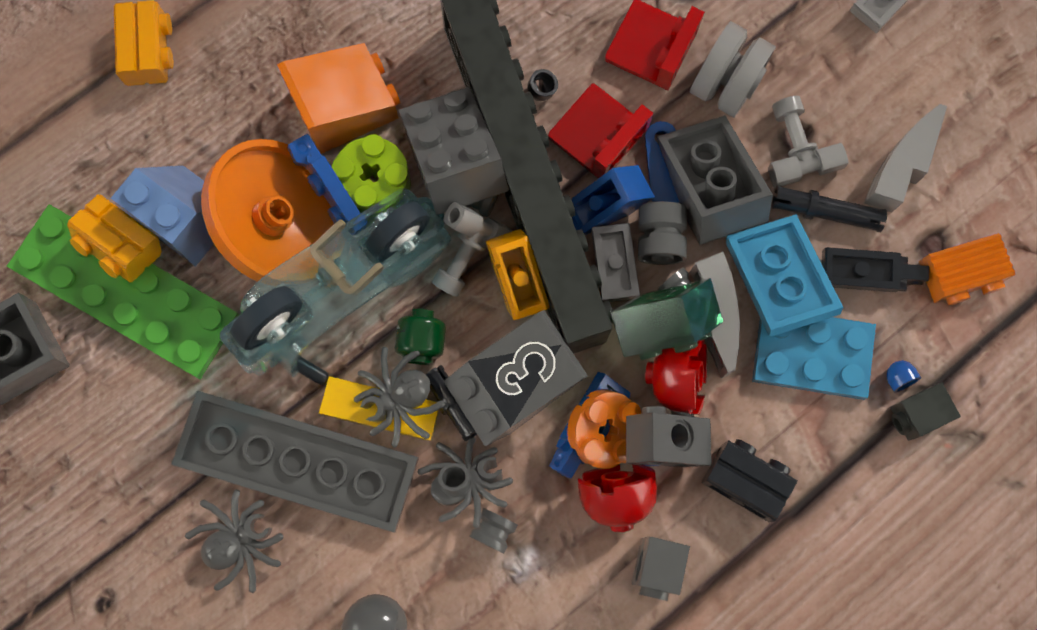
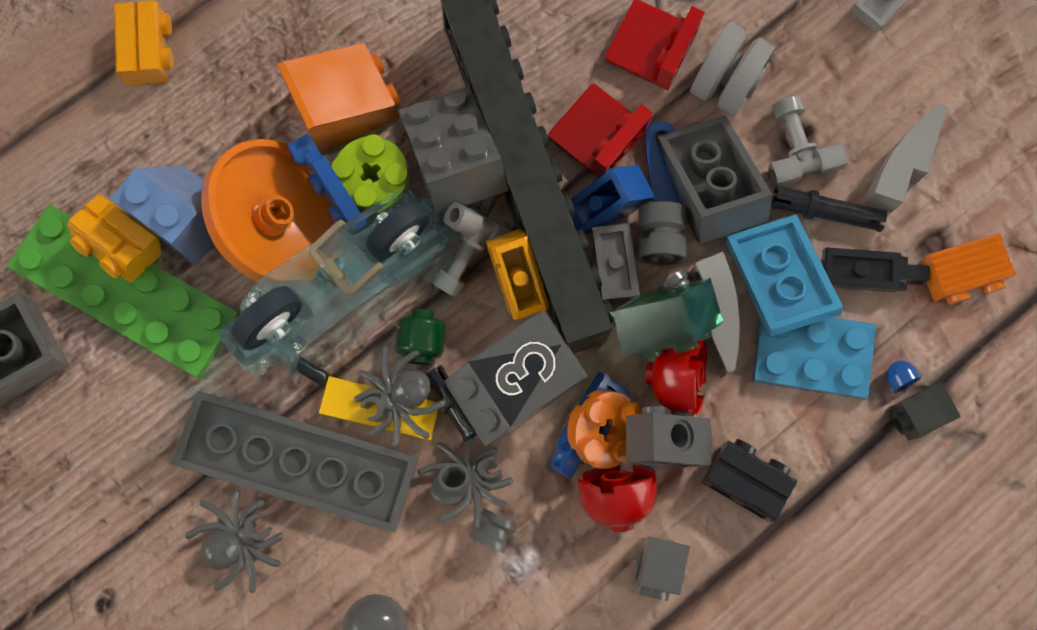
black hinge [527,69,558,101] -> none

